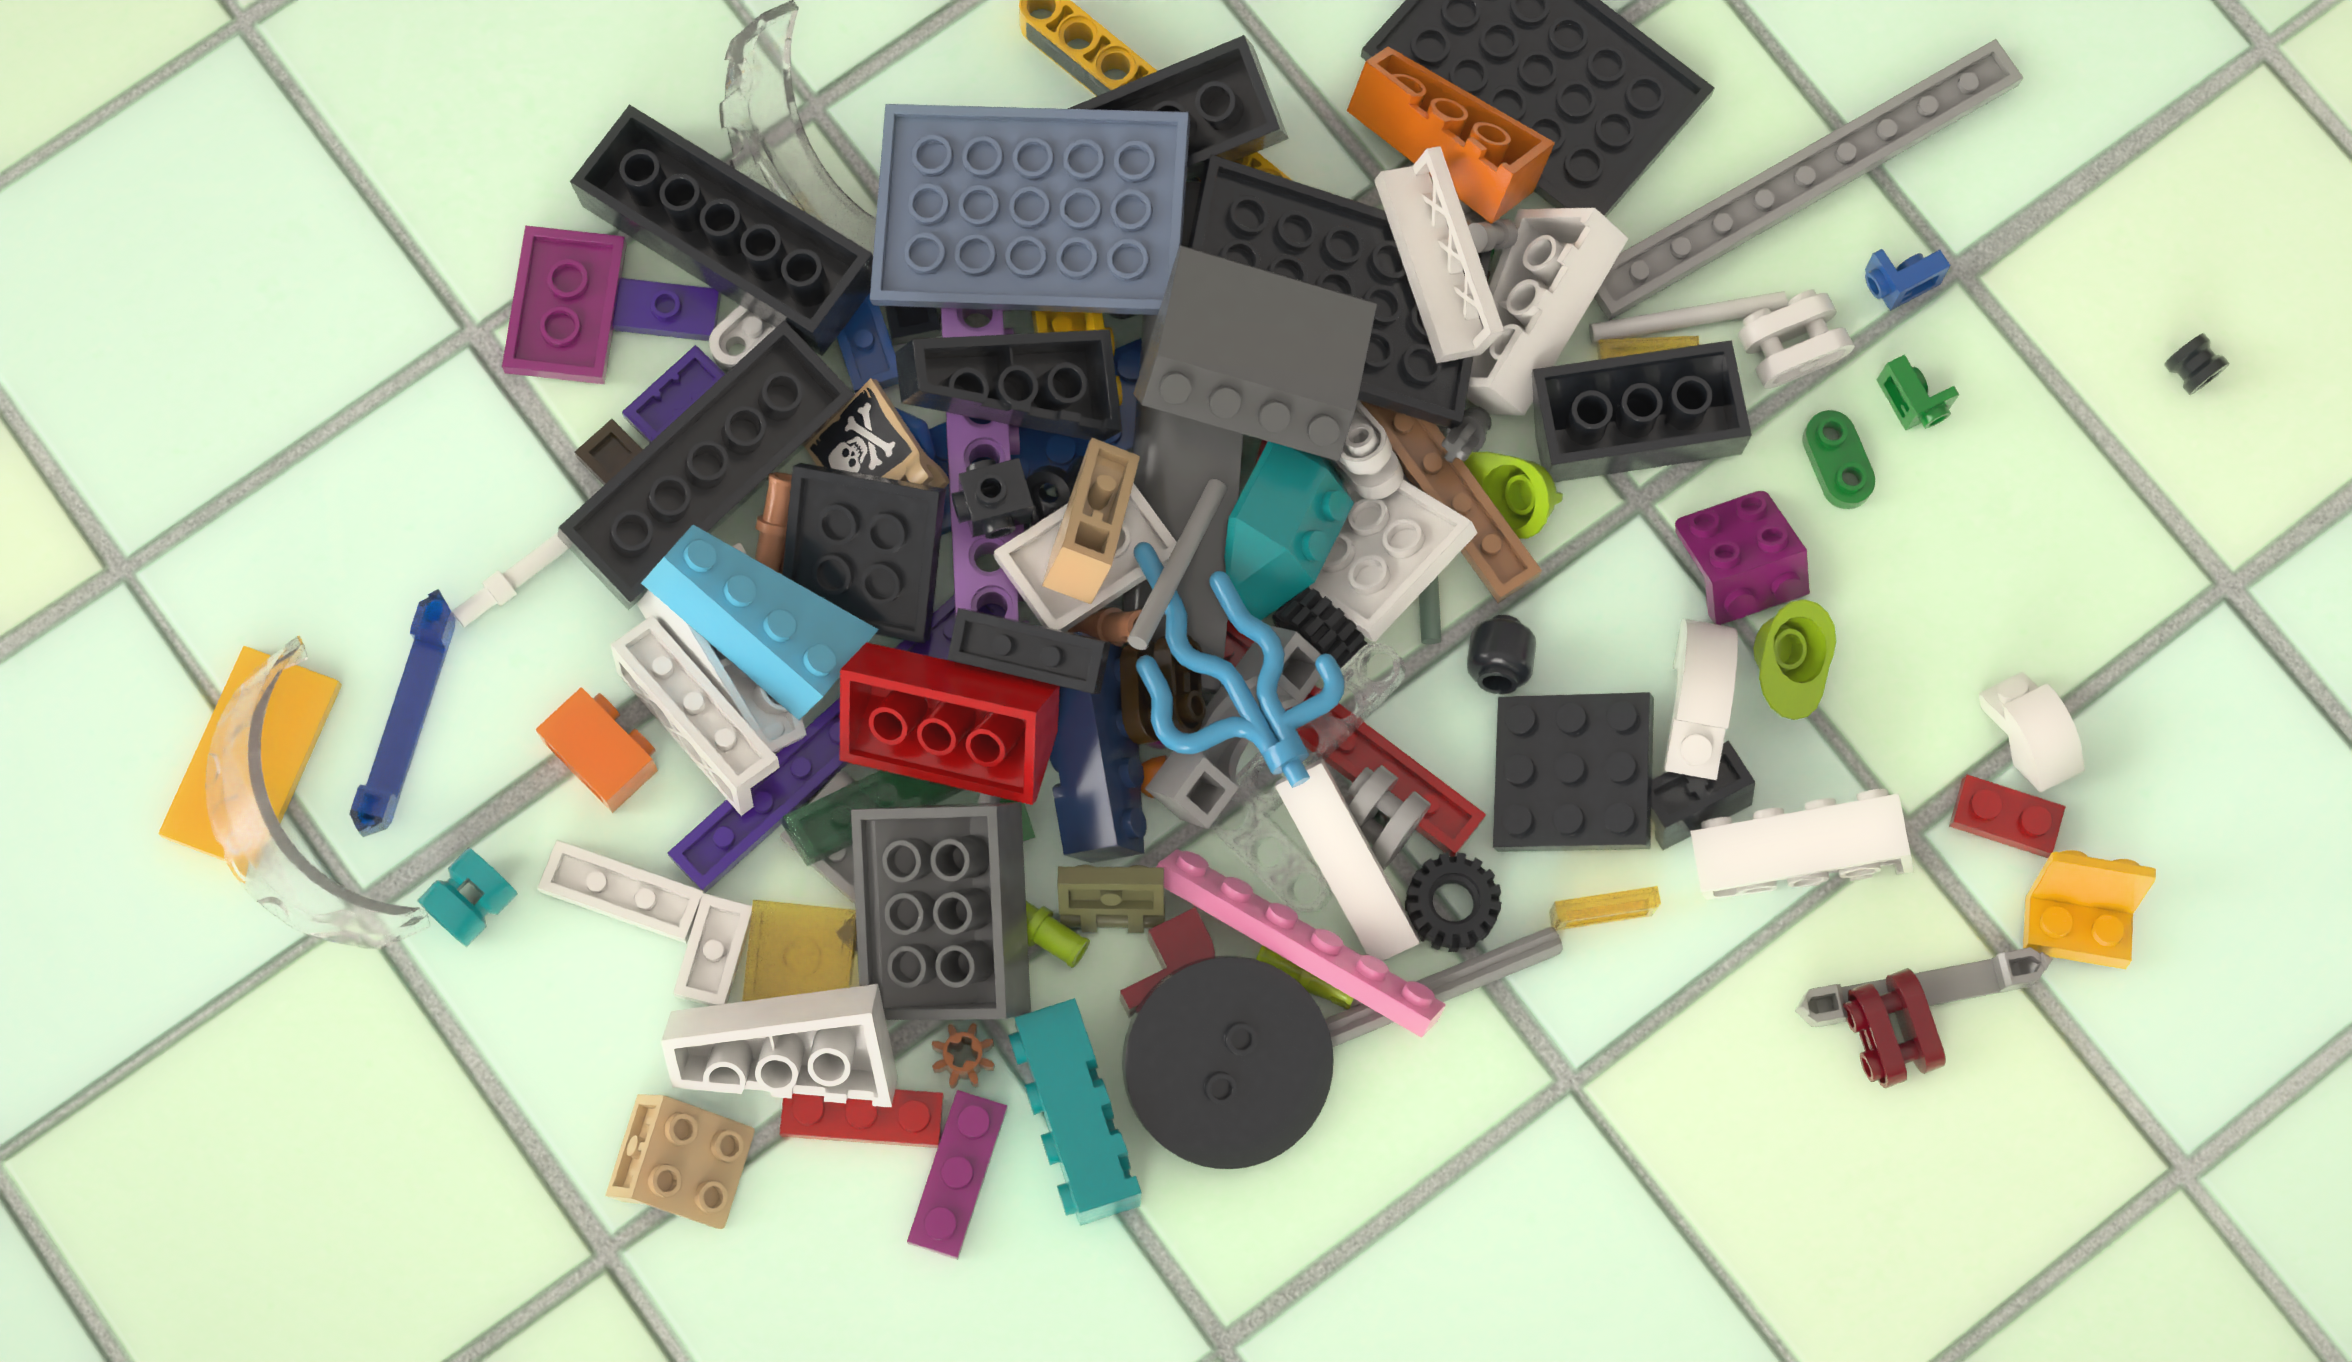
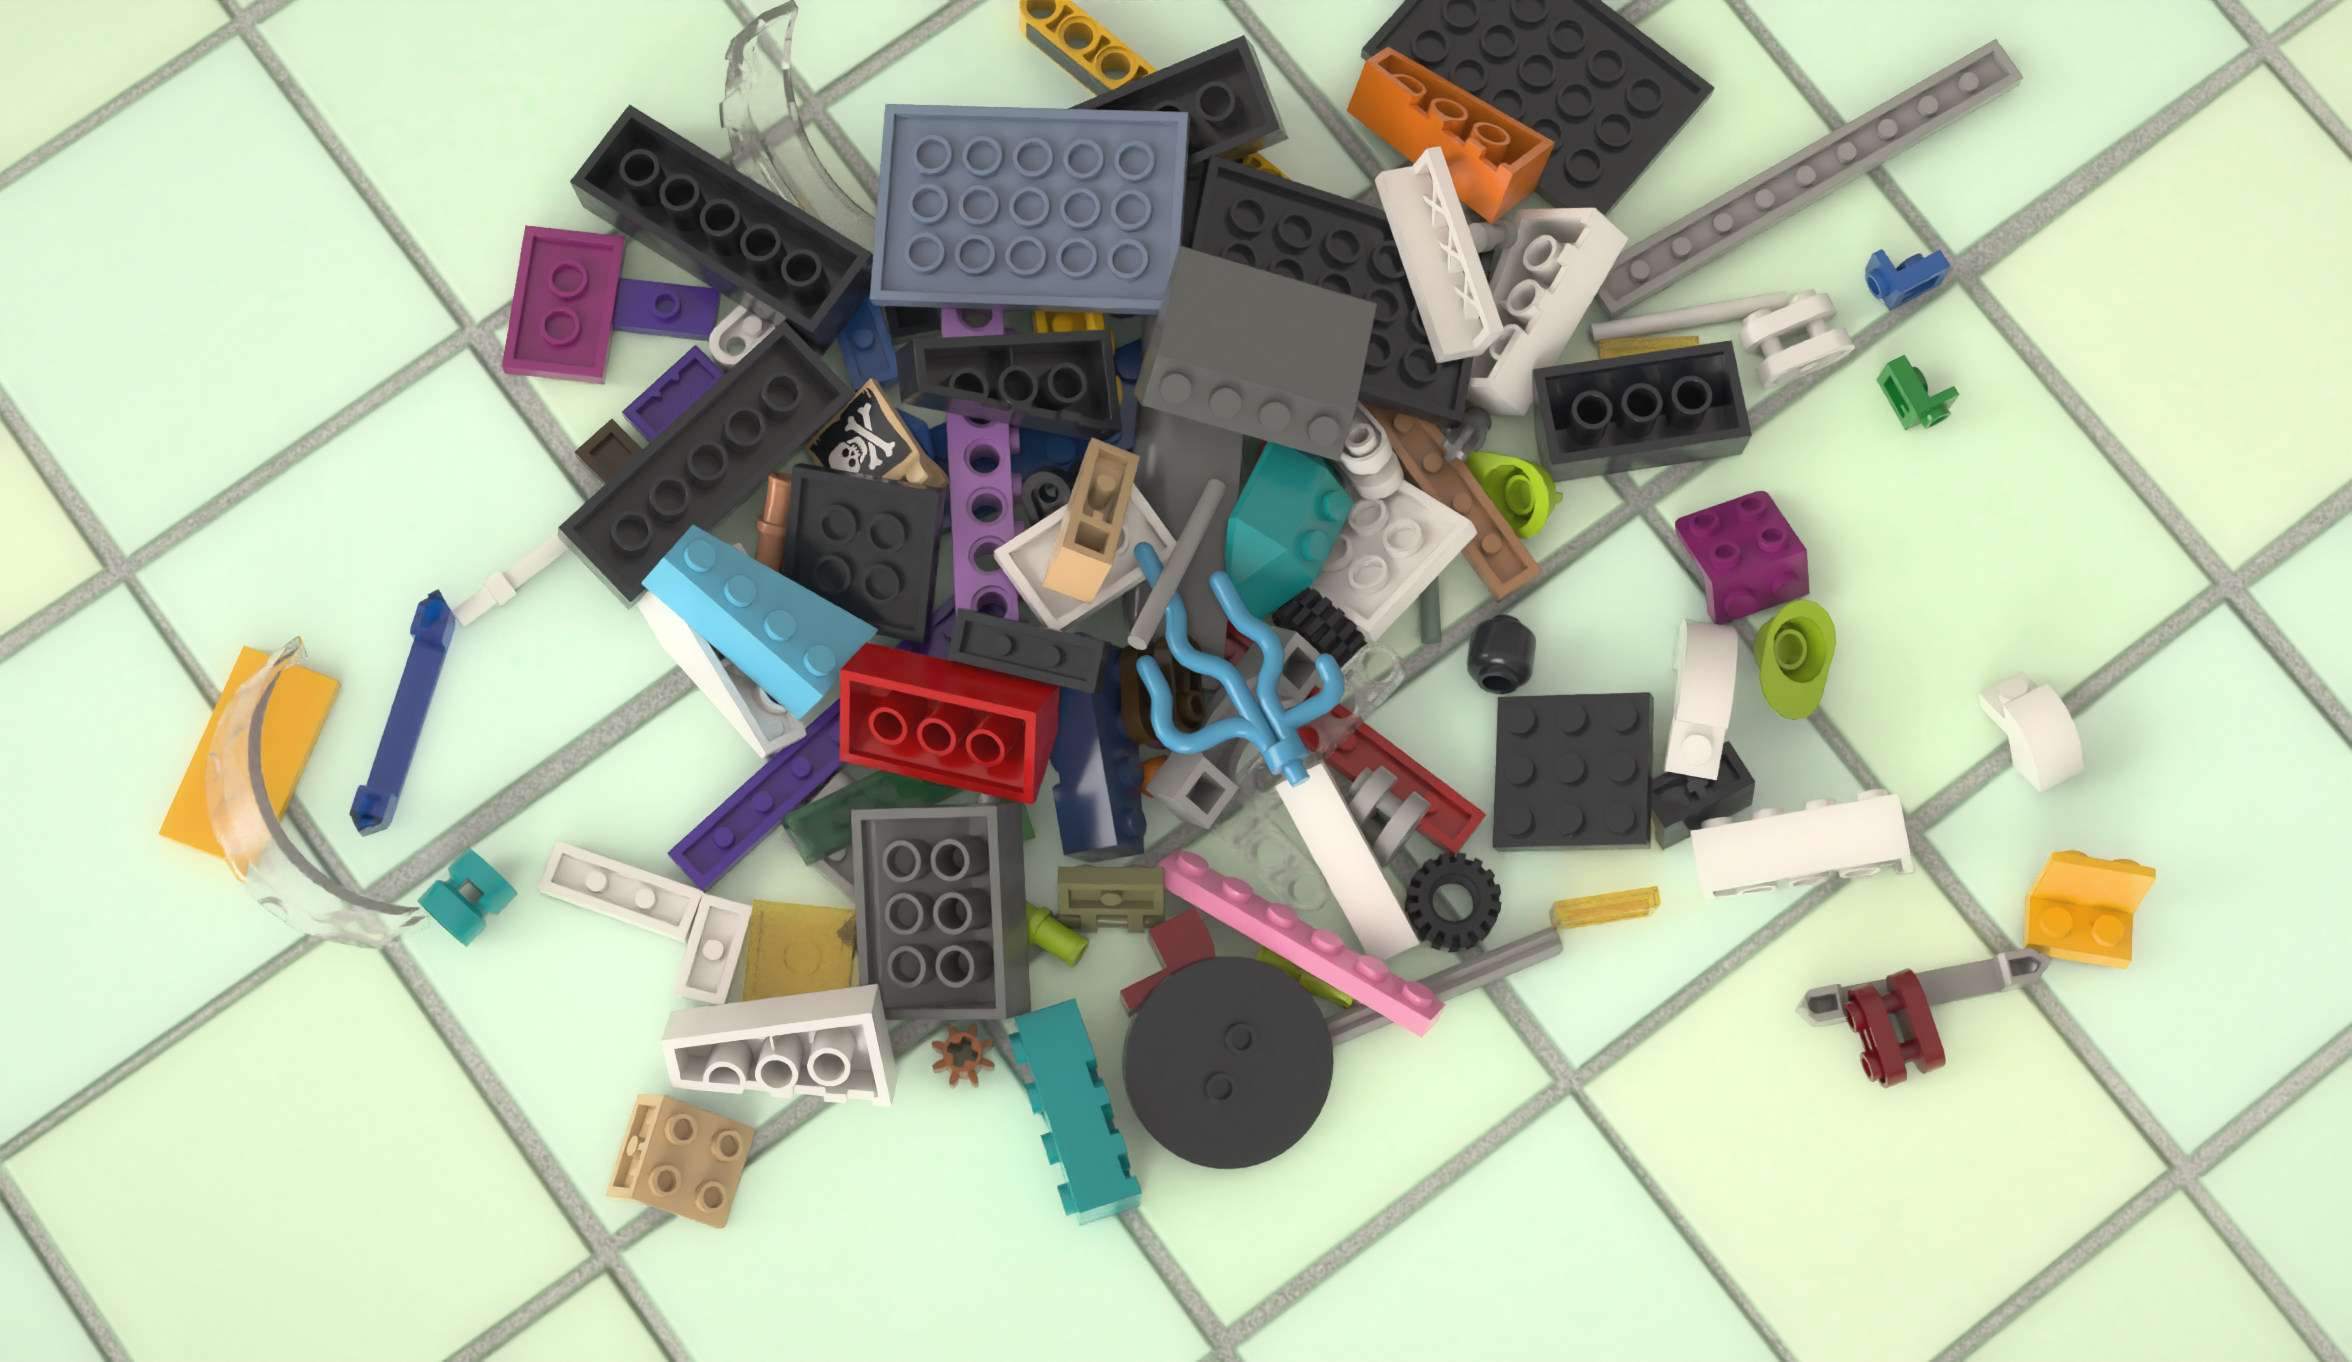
orange brick [535,687,658,813] -> none
white fence [610,615,780,816] -> none
red plate [780,1089,944,1148] -> none
magenta plate [907,1090,1008,1260] -> none
black brick [951,458,1033,539] -> none
nougat pin [1068,607,1142,647] -> none
green plate [1802,410,1875,509] -> none
red plate [1949,774,2066,858] -> none
black wheel [2164,333,2230,395] -> none

